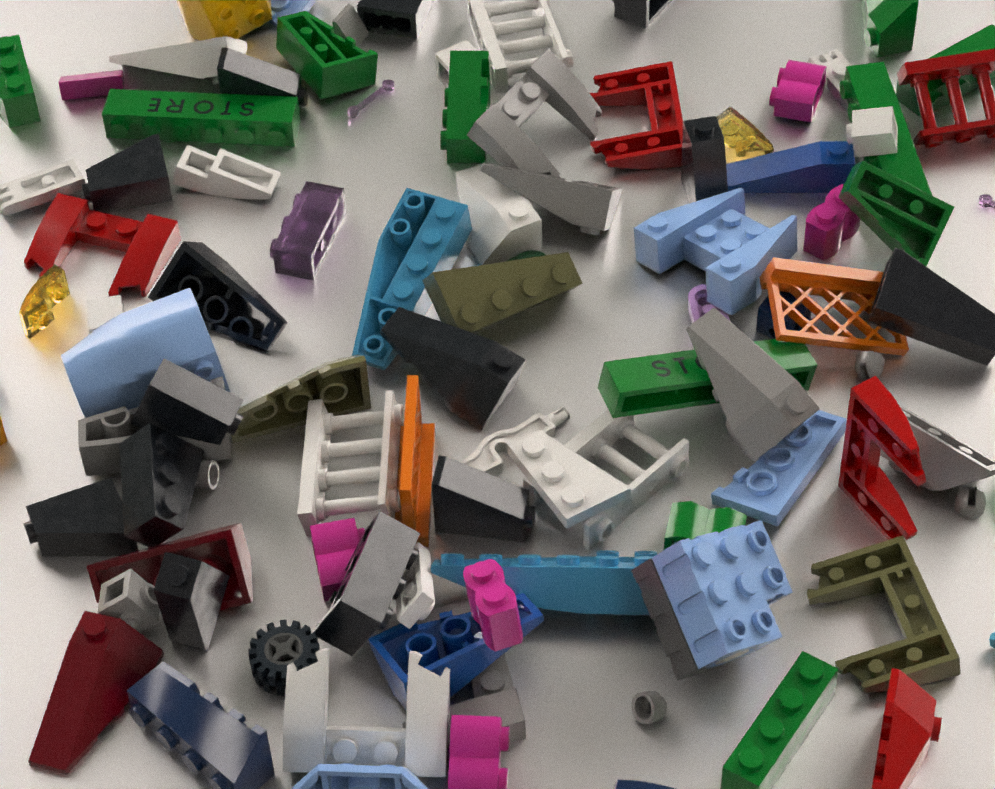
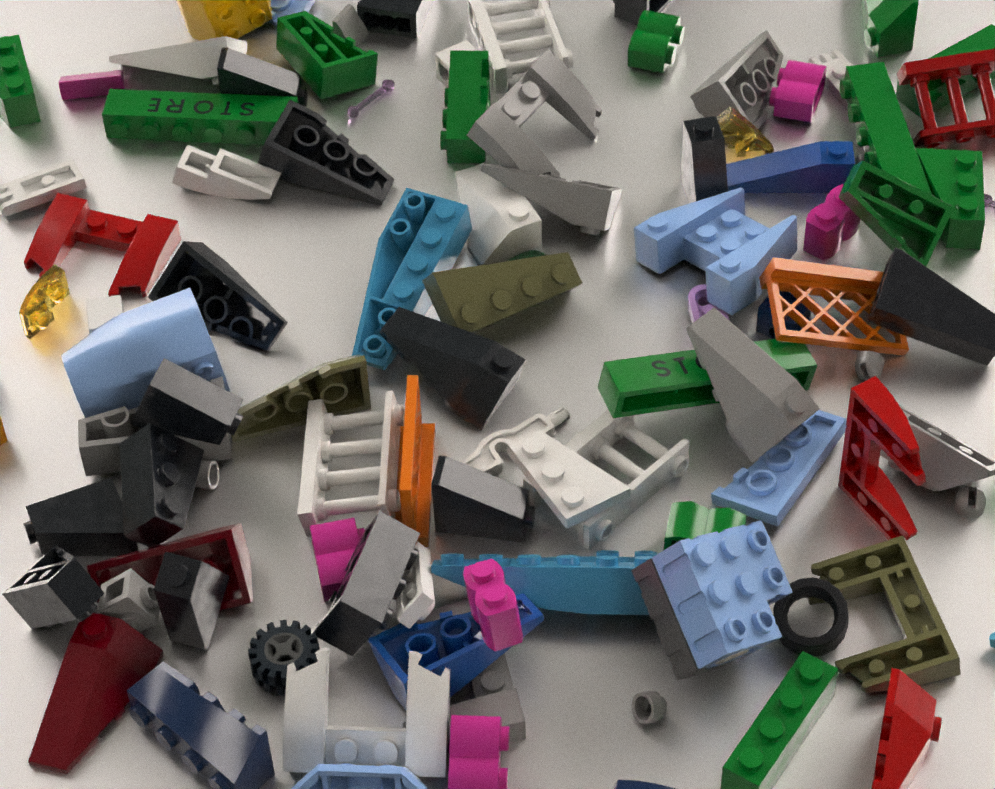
black slope [82,134,173,213] -> none
clear purple brick [270,181,347,280] -> none
red wedge [590,61,683,170] -> none
white brick [846,106,898,157] -> none
none -> black wedge [2,544,105,629]
none -> black wedge [258,100,395,205]
none -> green brick [628,10,685,73]
none -> light grey wedge [690,30,784,136]
none -> black tyre [773,577,849,656]
none -> green wedge [915,148,985,250]

